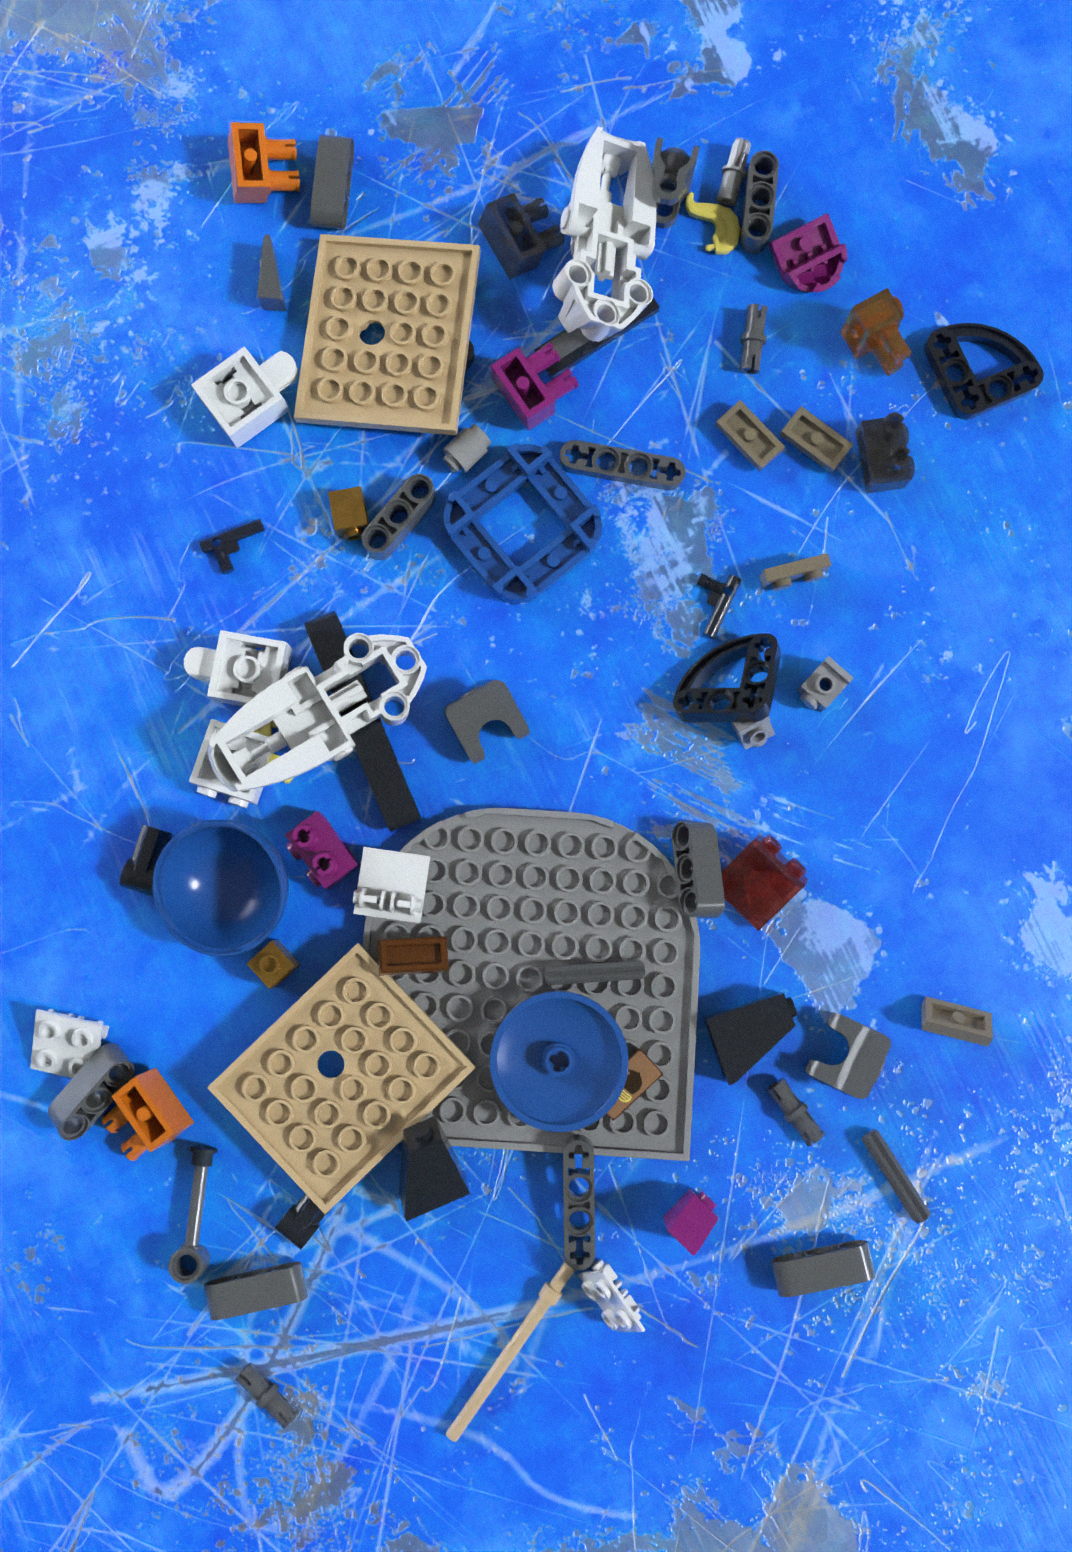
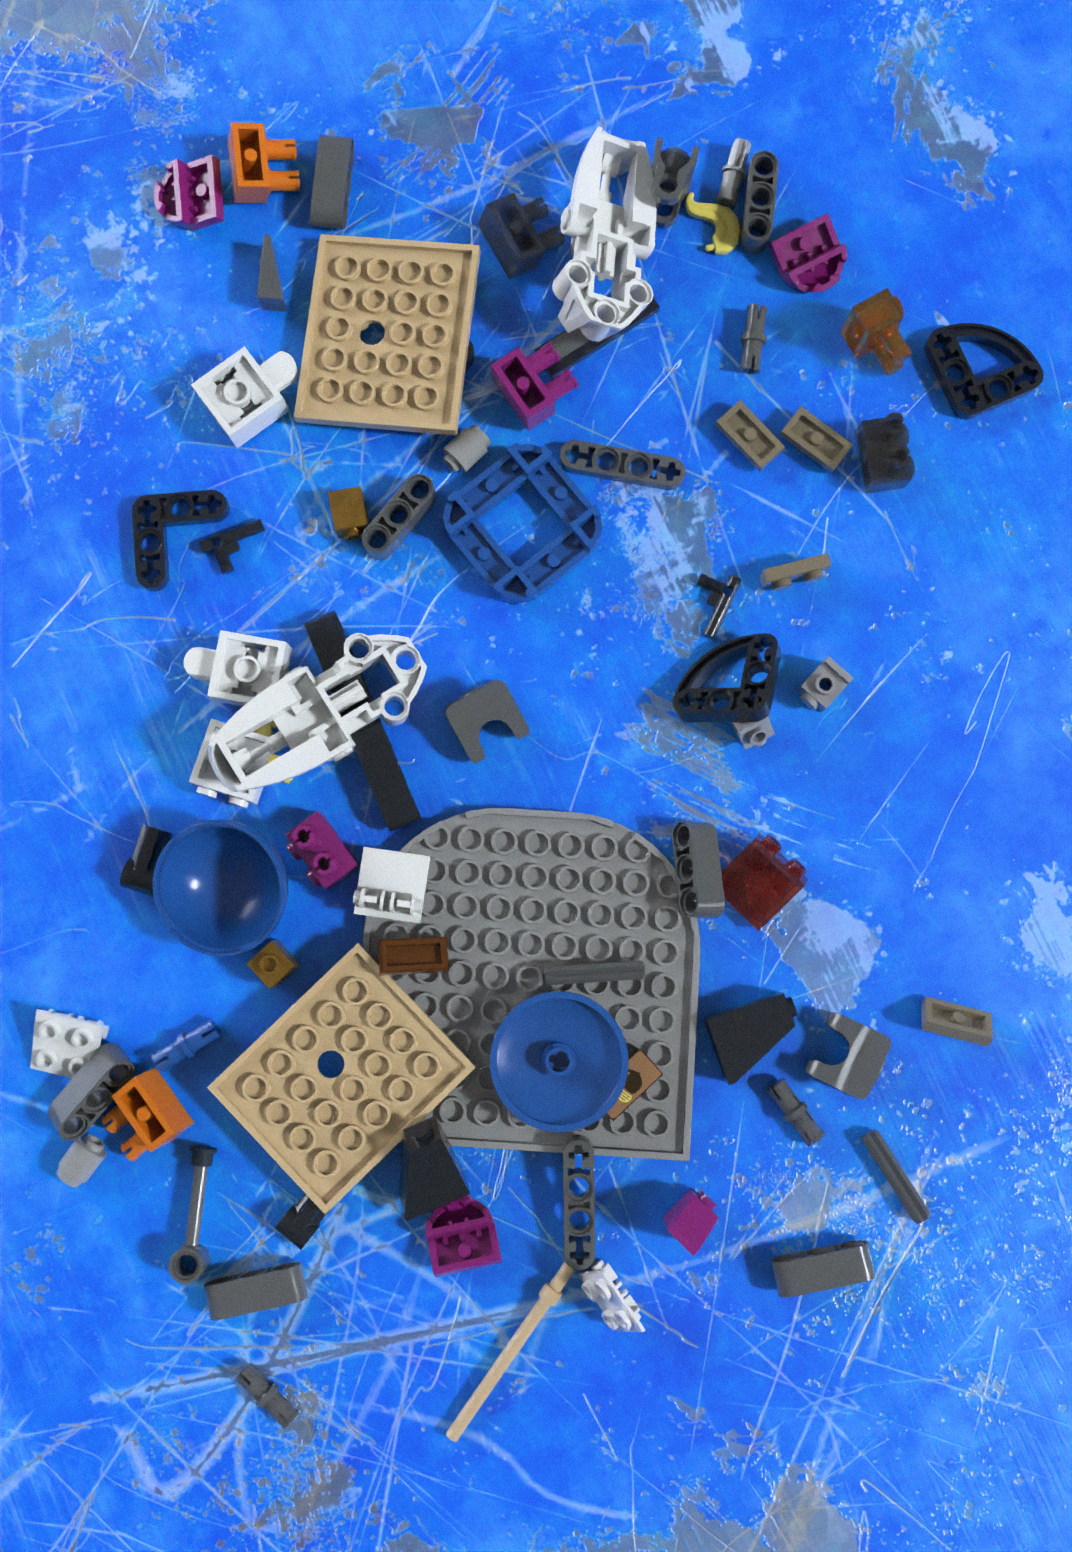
none -> light grey brick [56,1134,107,1188]
none -> black beam [132,490,230,592]
none -> blue pin [151,1018,222,1072]
none -> magenta slope [154,155,224,230]
none -> magenta slope [425,1196,502,1277]

